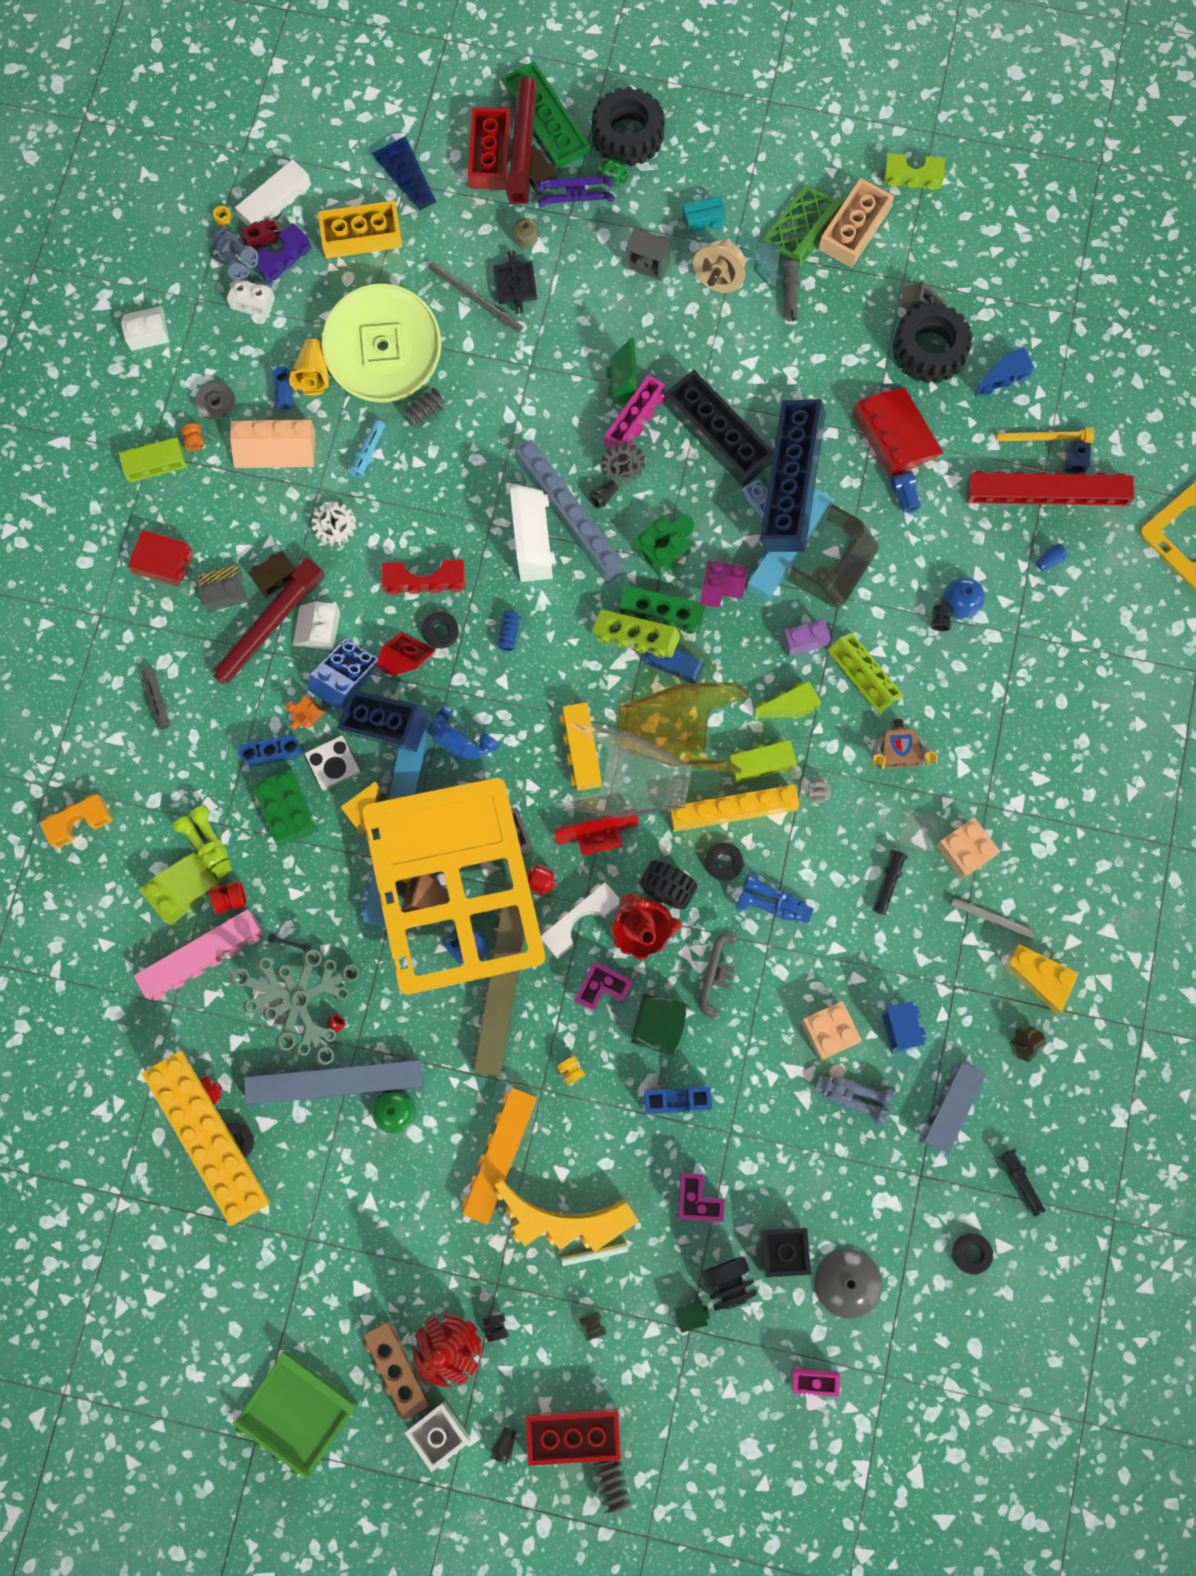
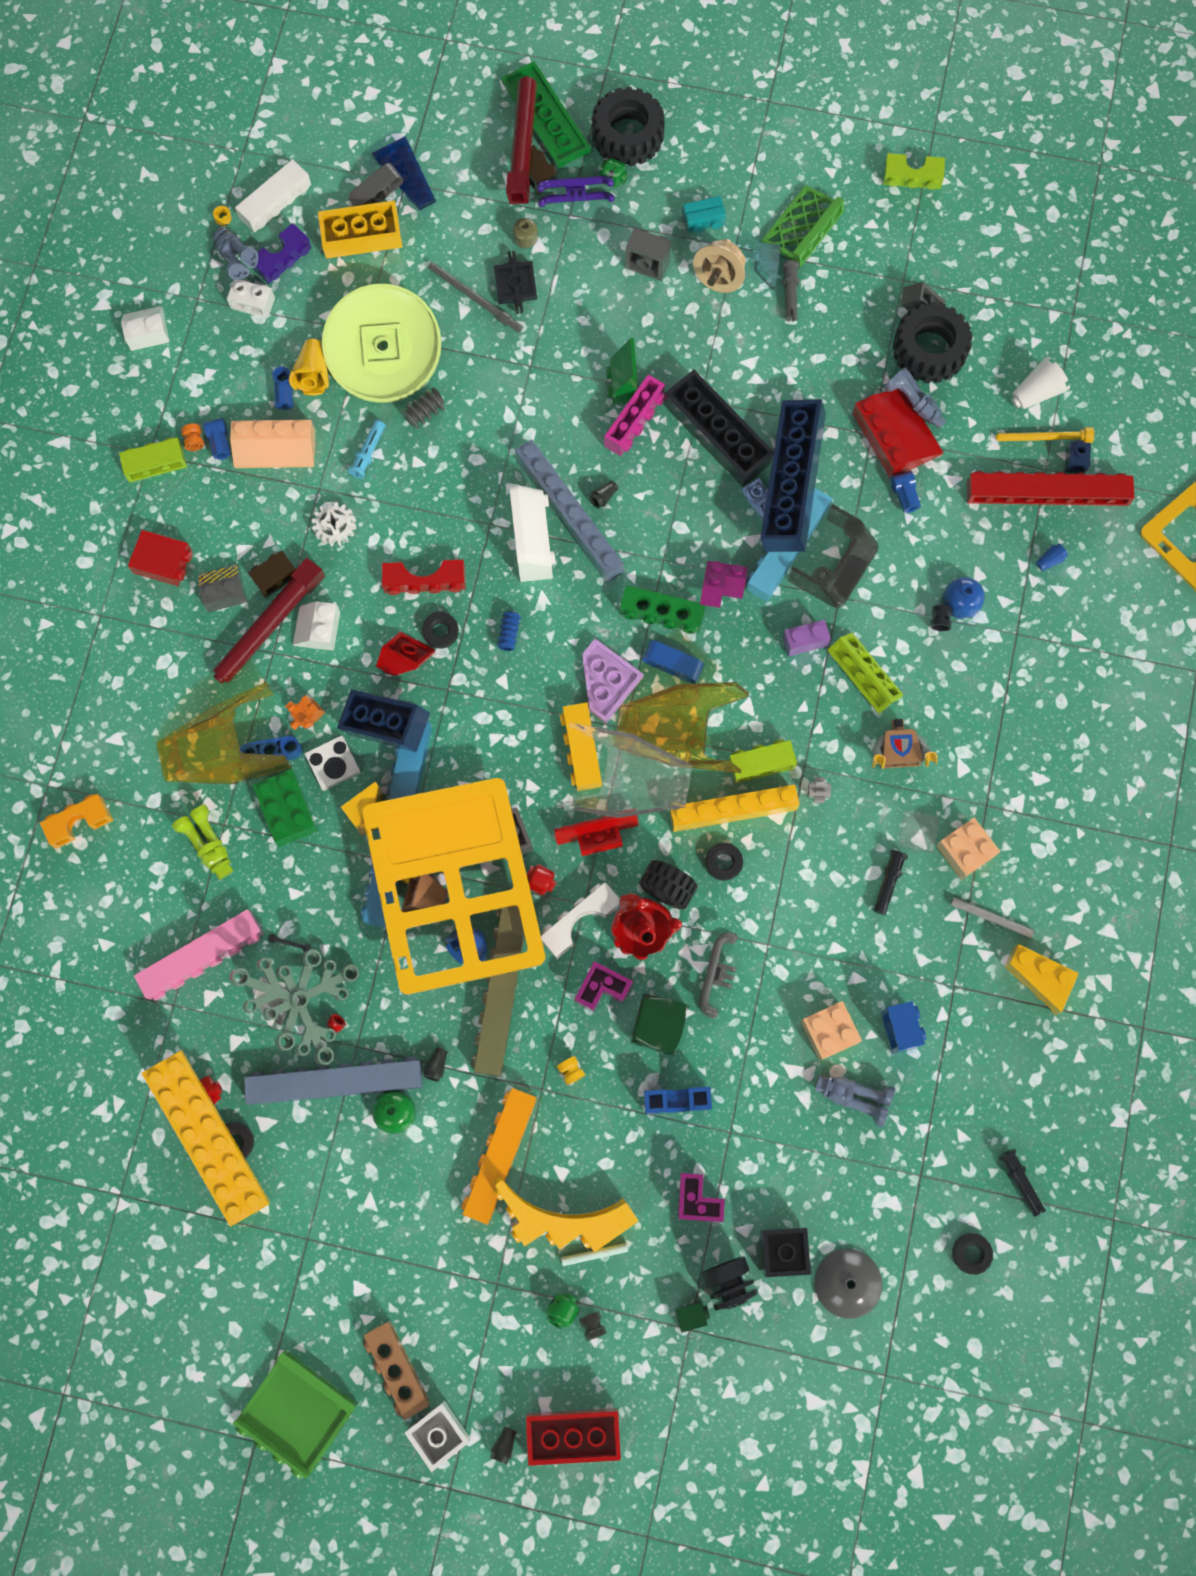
lime slope [139,852,221,926] -> none
dark grey pin [141,668,170,730] -> none
dark grey dish [195,382,235,420] -> none
red wheel [209,880,247,914] -> none
dark red leg [241,219,281,251] -> none
blue slope [308,639,378,711] -> none
red plant [412,1313,483,1388] -> none
blue torso [429,704,501,761] -> none
red brick [468,107,512,190] -> none
black wheel [483,1314,509,1342] -> none
lime brick [592,609,680,658] -> none
dark grey piece [593,1461,631,1513] -> none
dark grey gear [602,442,645,483] -> none
green brick [633,514,694,577] -> none
blue piece [736,871,814,924] -> none
lime slope [753,681,822,718] -> none
dark pink brick [790,1368,840,1397] -> none
light nougat brick [819,178,894,268] -> none
sand blue brick [920,1062,986,1155] -> none
blue slope [975,347,1034,397] -> none
dark brown piece [1010,1026,1046,1062] -> none
none -> clear yellow windscreen [156,682,292,785]
none -> blue piece [203,418,231,460]
none -> dark grey beam [348,163,403,206]
none -> pearl dark grey cone [423,1047,448,1082]
none -> green head [546,1293,579,1329]
none -> lavender plate [582,639,644,724]
none -> sand blue piece [884,367,947,429]
none -> white cone [1011,356,1070,409]

